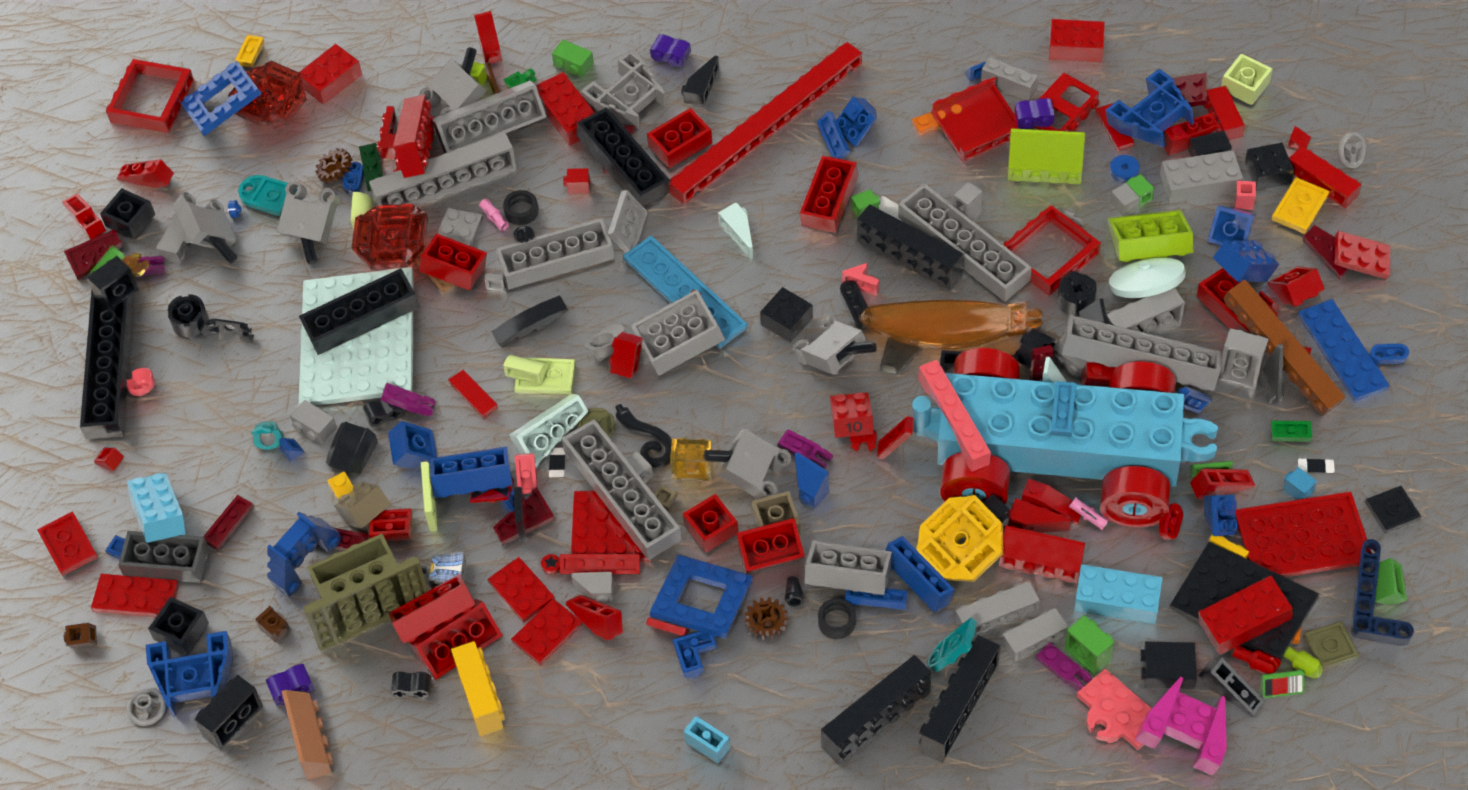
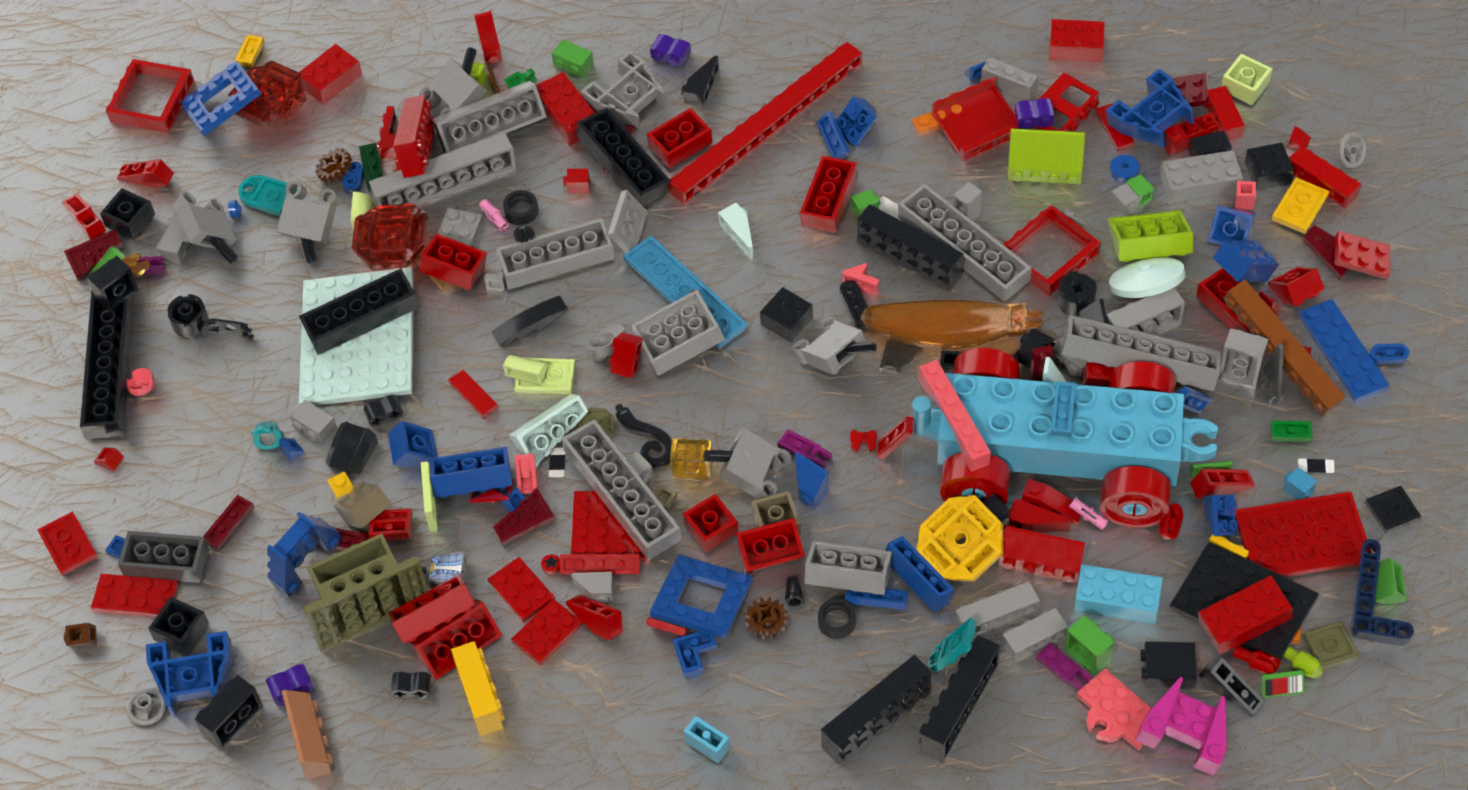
medium azure brick [127,472,186,543] -> none
reddish brown brick [255,606,290,642] -> none
magenta hinge [380,382,436,416] -> none
black tile [514,487,527,542] -> none
red brick [830,392,874,438] -> none

